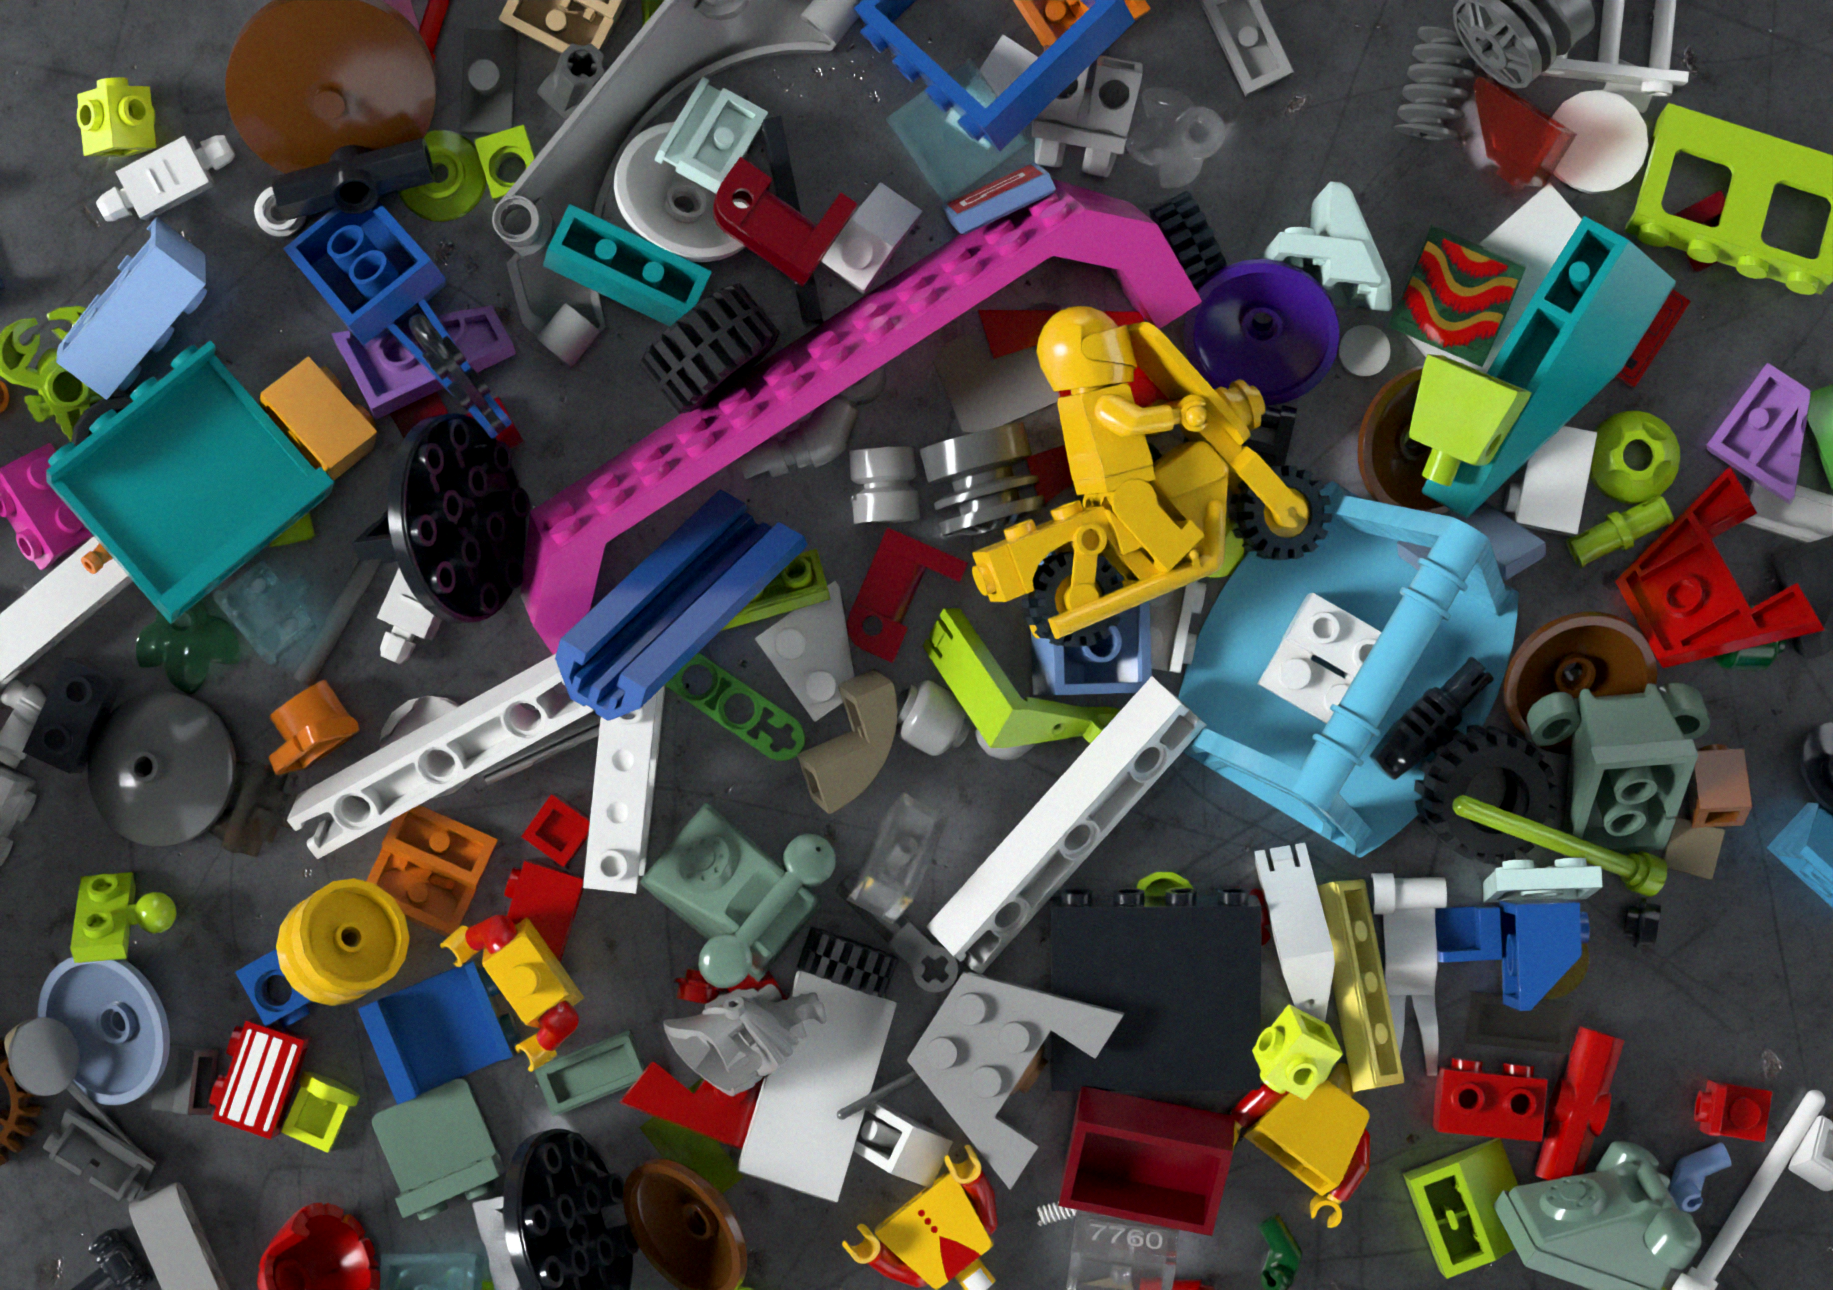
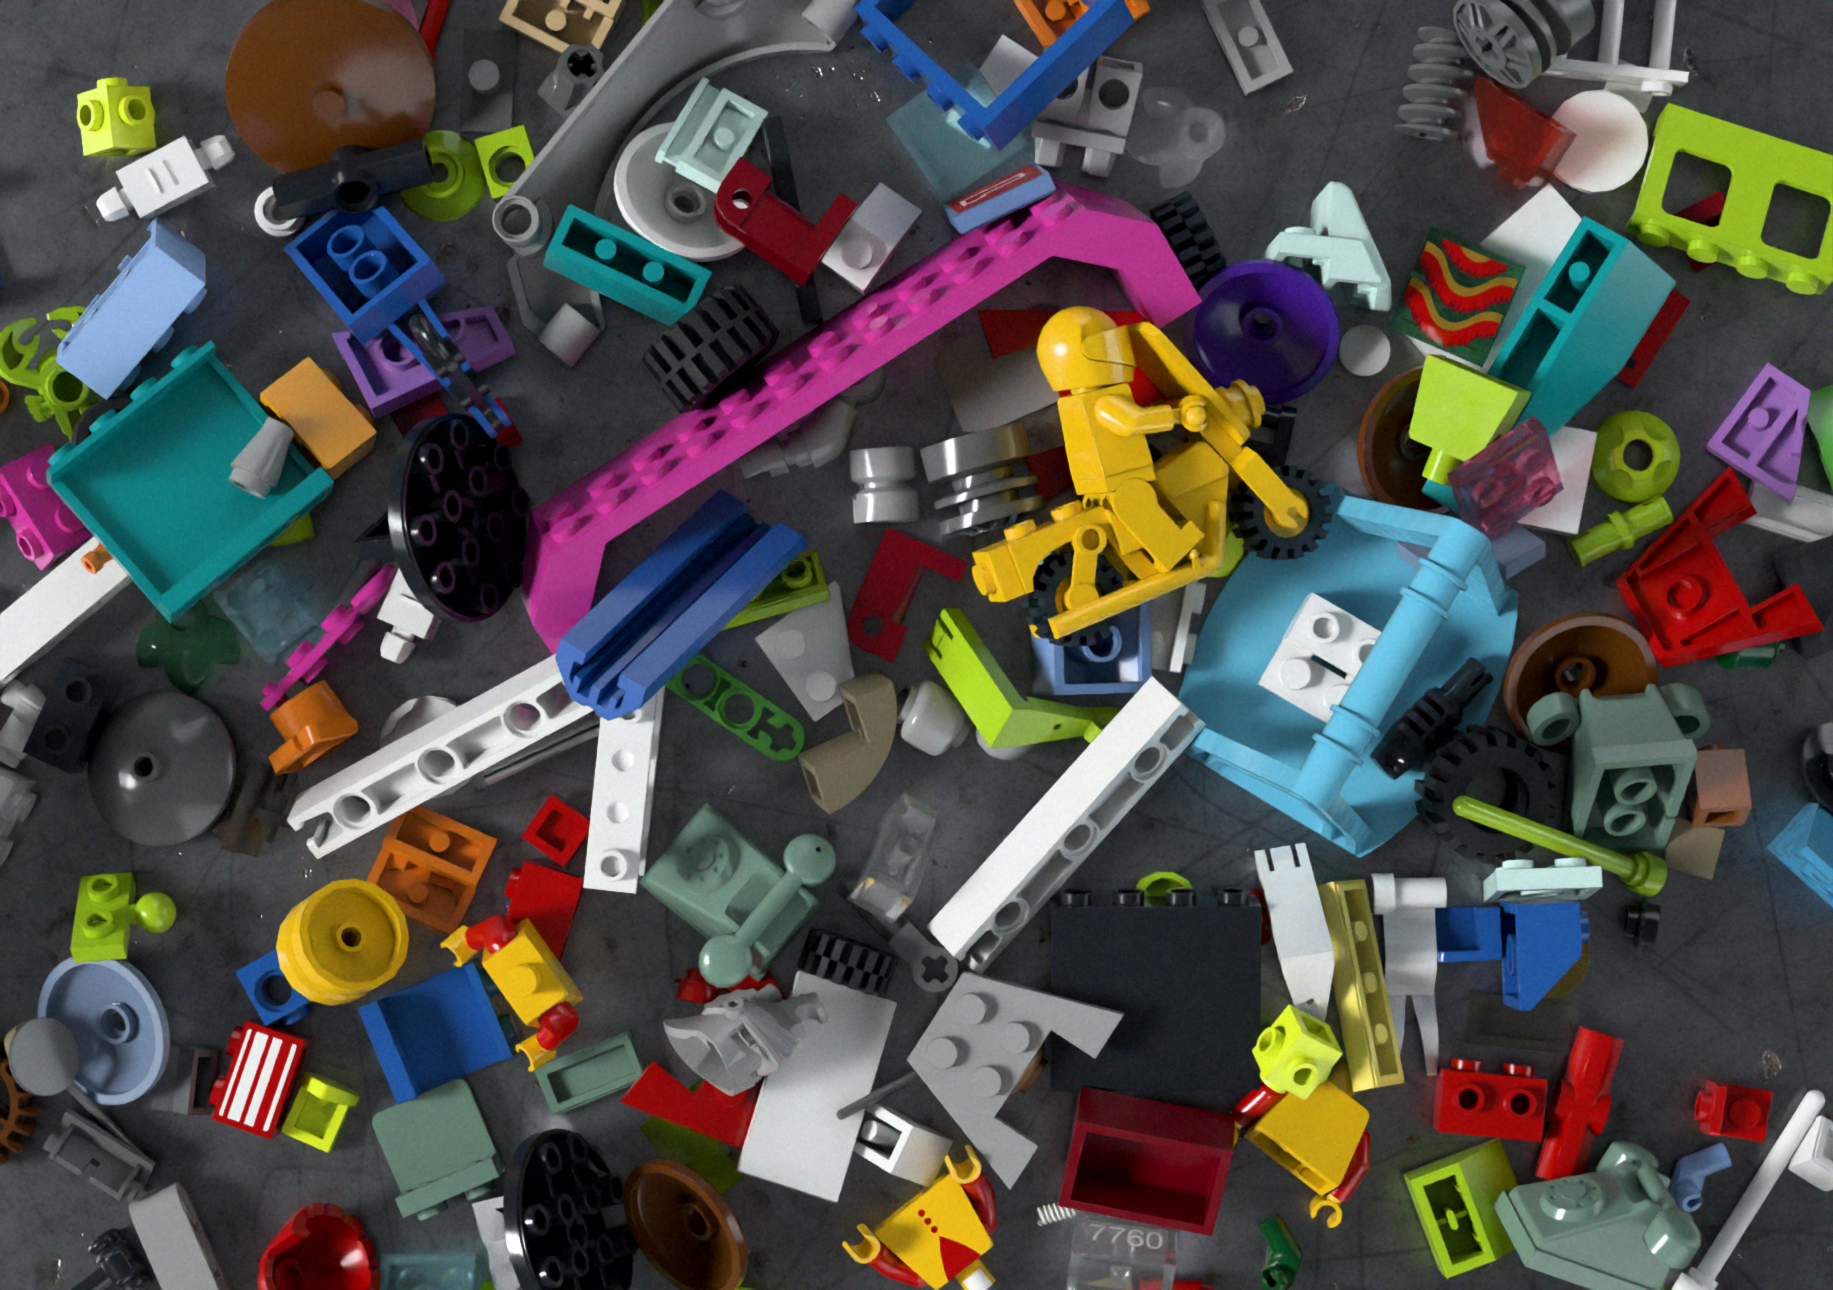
none -> light grey cone [228,417,295,499]
none -> dark pink piece [259,564,397,711]
none -> clear pink plate [1447,415,1564,539]

